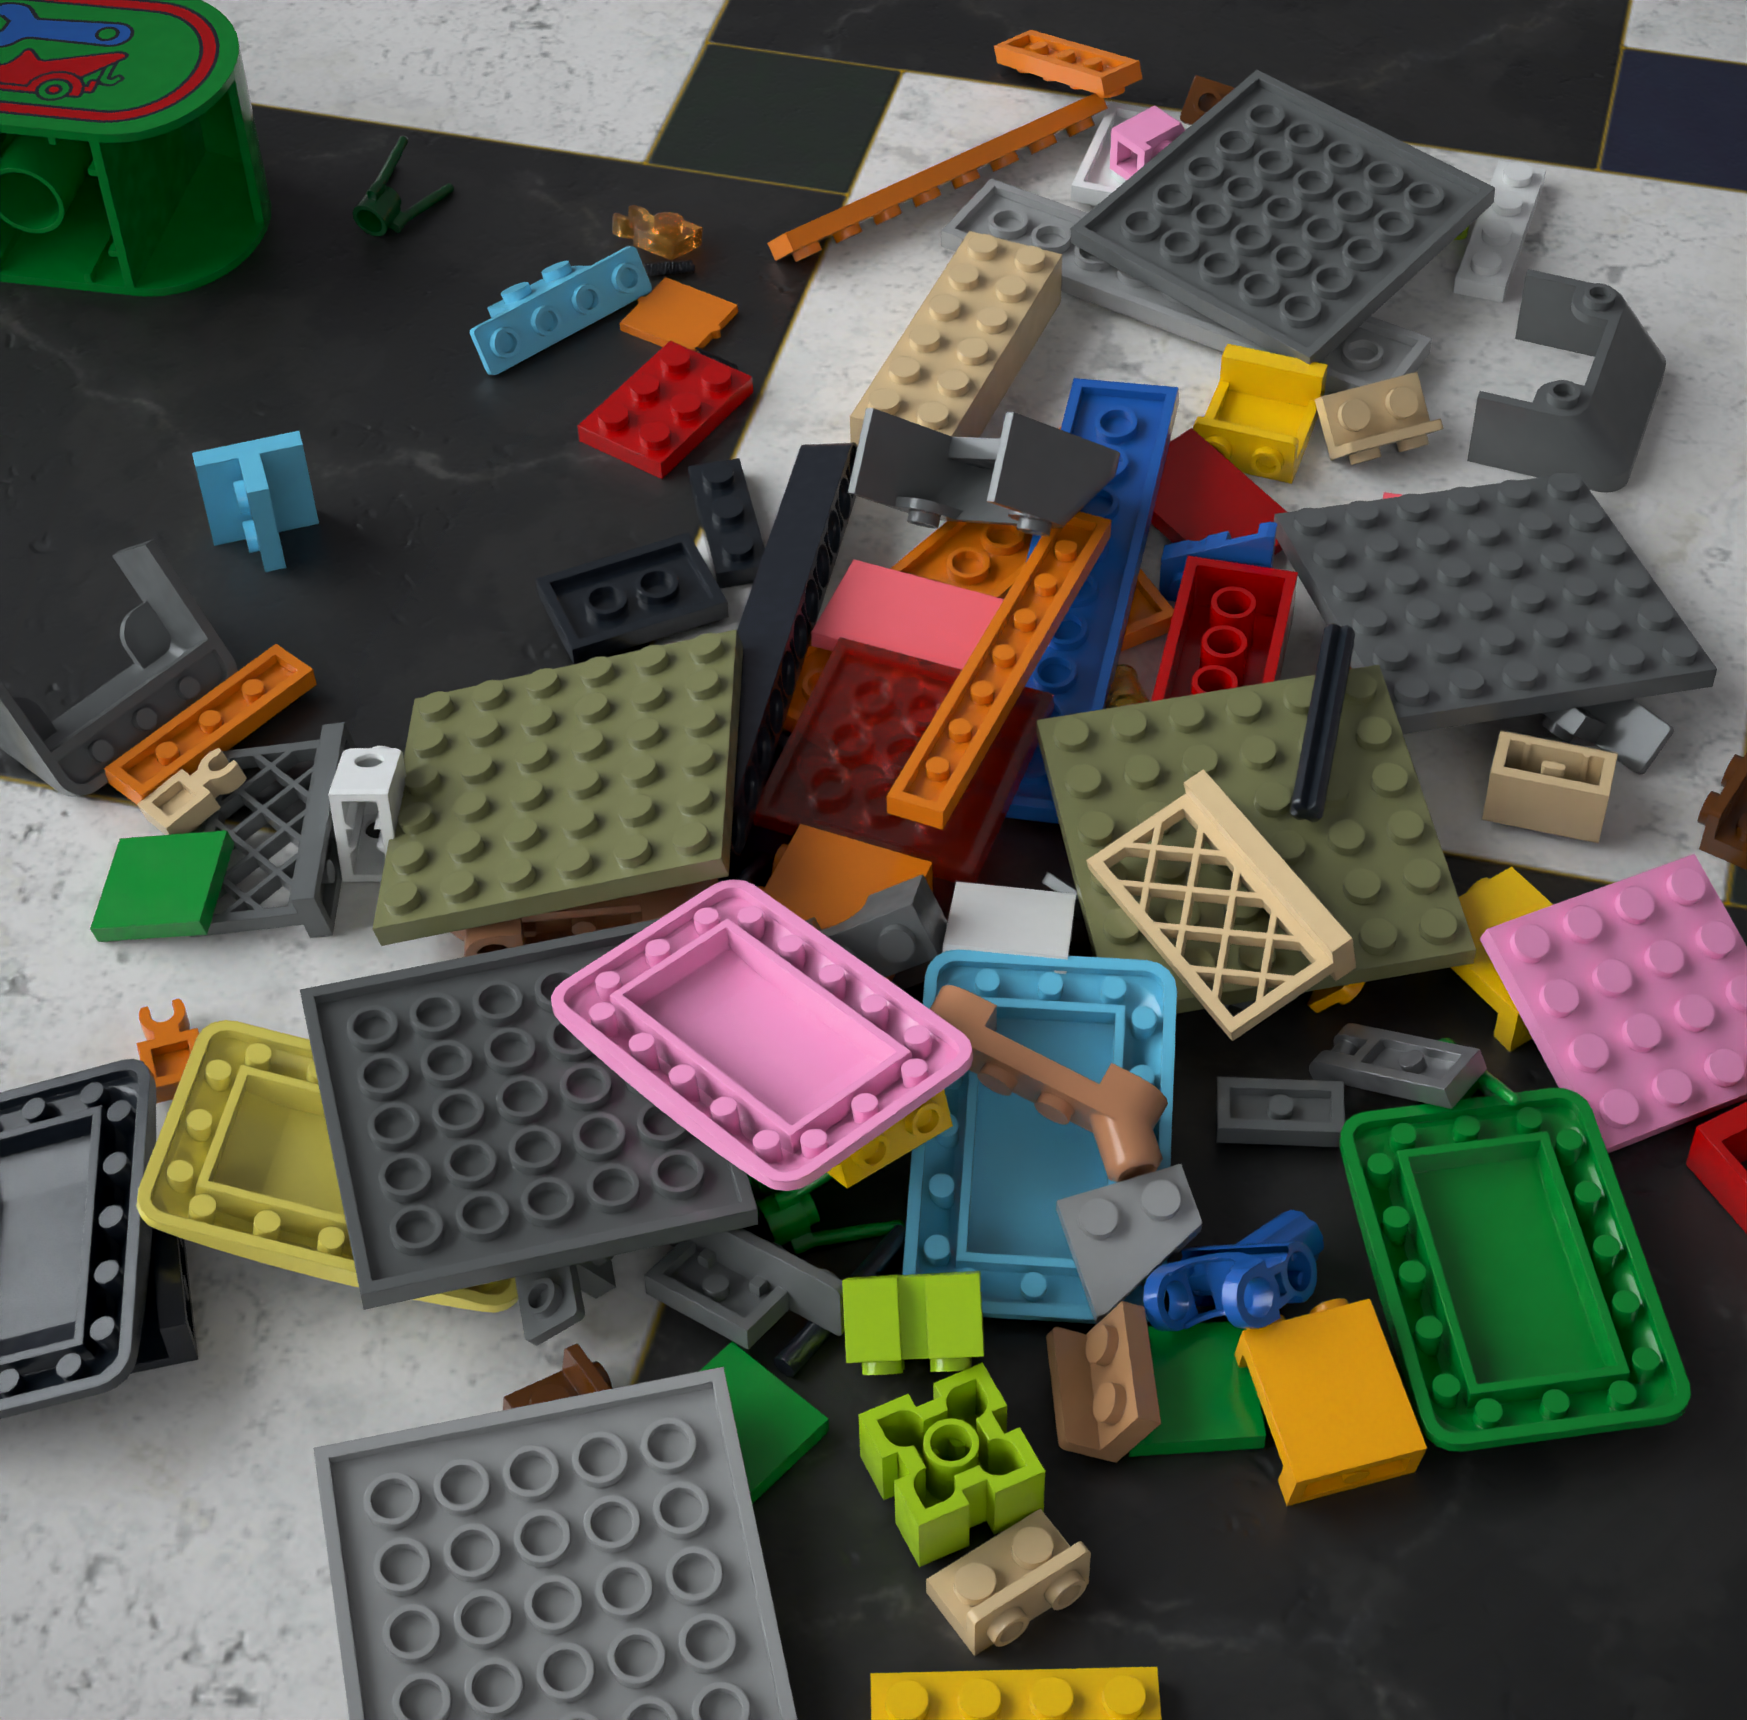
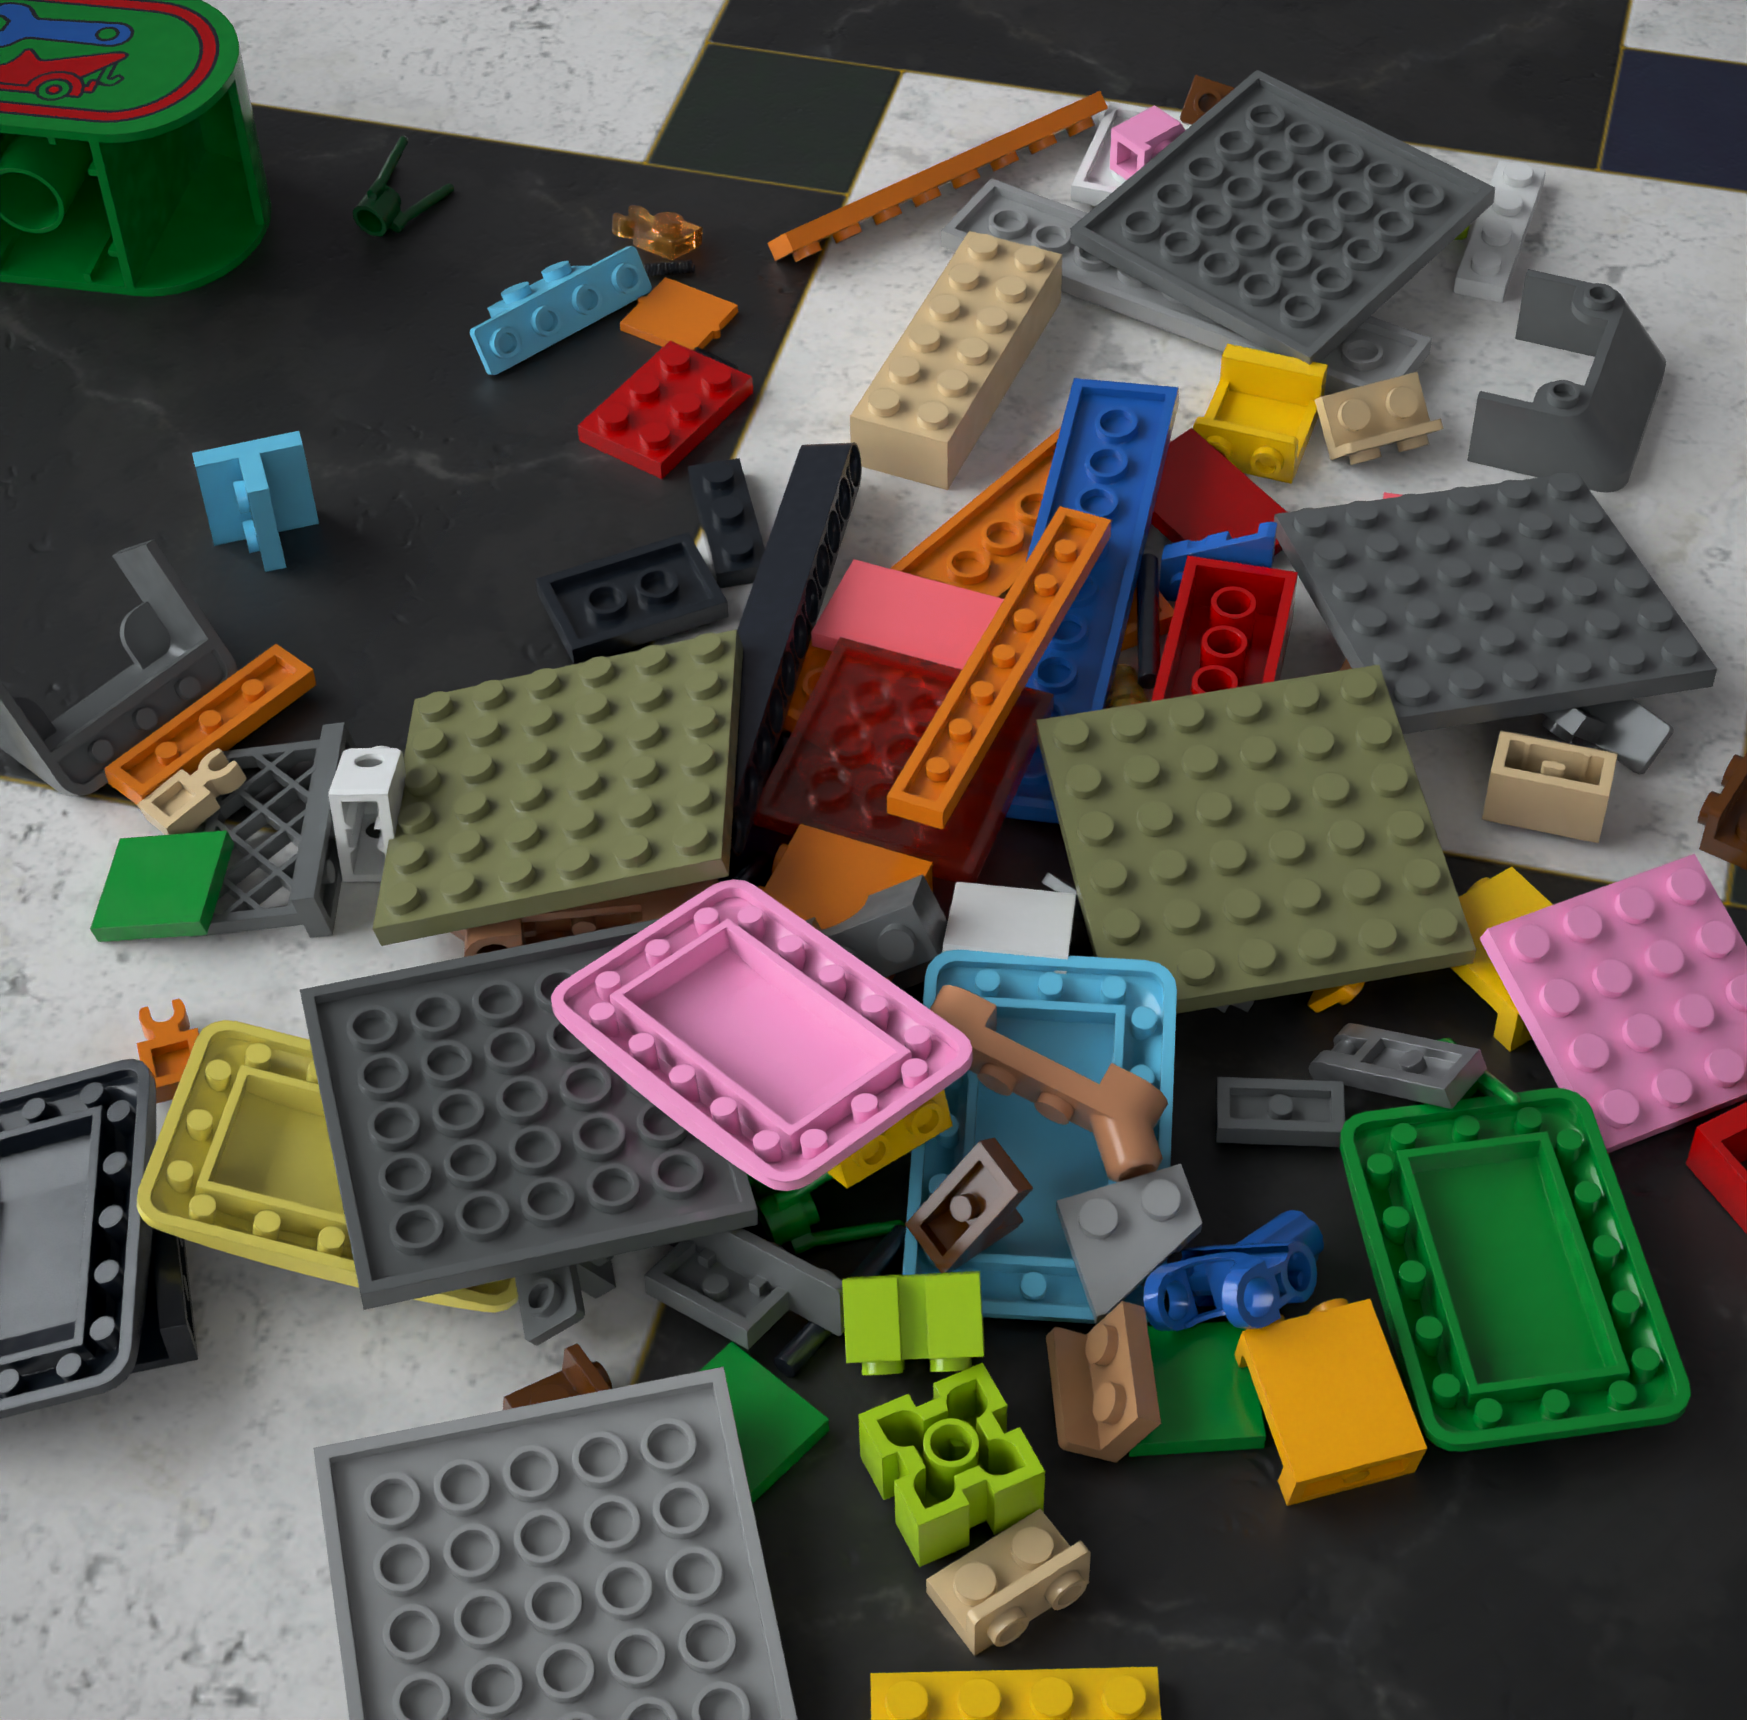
dark grey windscreen [848,408,1120,537] -> none
orange plate [994,30,1143,98] -> none
tan fence [1086,769,1356,1041] -> none
black axle [1290,623,1355,822] -> none
none -> reddish brown slope [905,1137,1033,1273]
none -> black bar [1137,553,1160,689]

